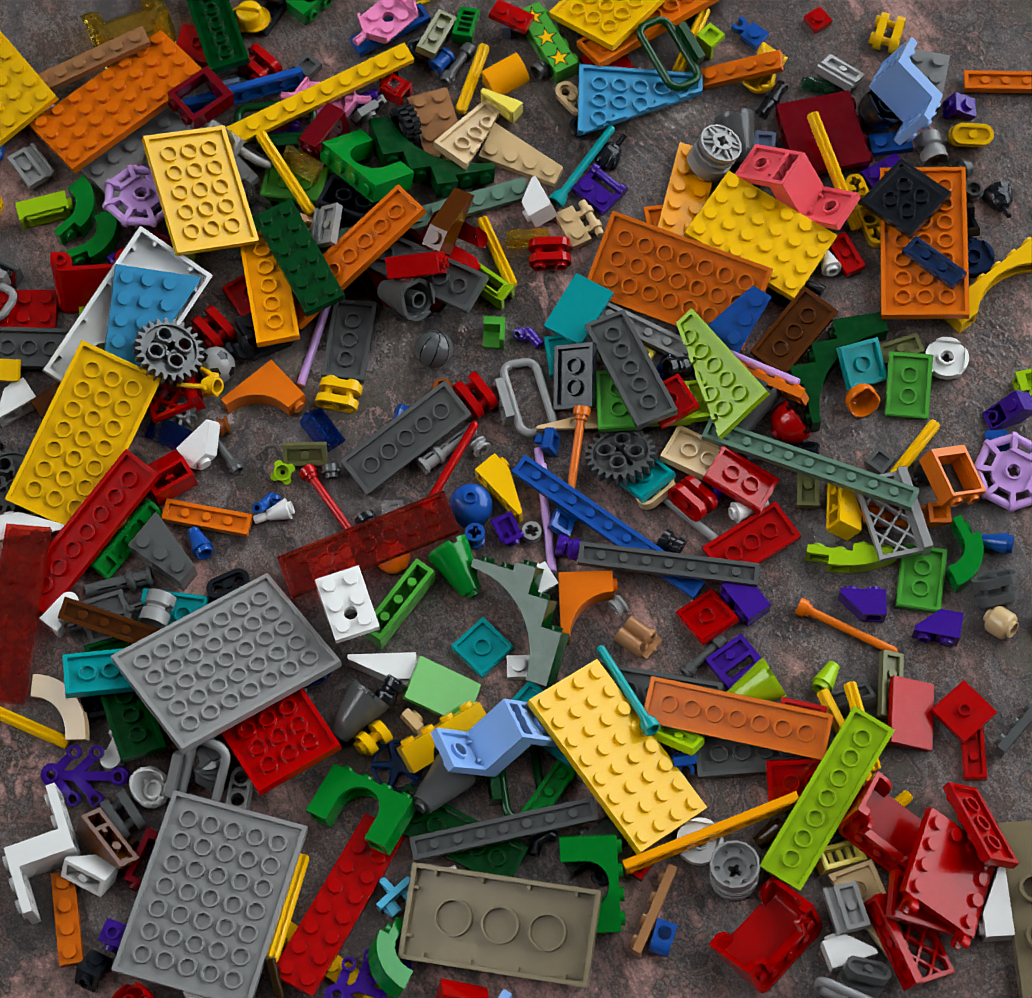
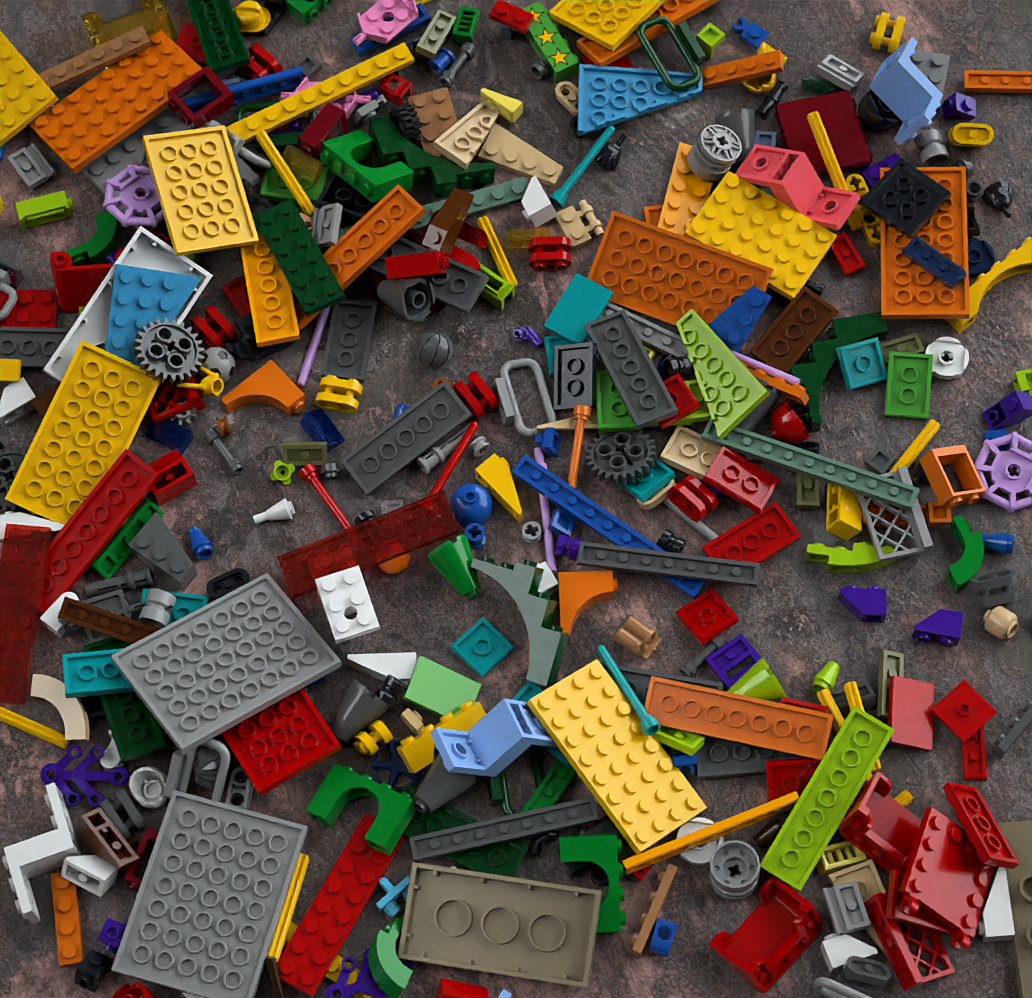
green arch [54,176,98,246] -> none
orange plate [161,498,253,538] -> none
white slope [176,419,220,470] -> none
blue arm [252,492,281,514] -> none
bright green brick [364,558,436,649] -> none
yellow axle [455,43,489,115] -> none
light orange brick [482,52,530,95] -> none
bright green panel [483,316,506,350] -> none
dark purple bracket [490,511,524,547] -> none
white plate [507,655,530,680] -> none
dark purple plate [572,163,628,216] -> none
light grey bush [608,595,629,618] -> none
yellow axle [672,8,710,72] -> none
dark purple slope [720,582,771,627] -> none
white cone [728,501,770,523] -> none
orange piece [794,598,898,652] -> none
red plate [803,6,832,34] -> none
white cone [821,250,842,277] -> none
orange hair [845,383,880,417] -> none
blue plate [867,131,913,157] -> none
bright green tile [895,543,947,614] -> none

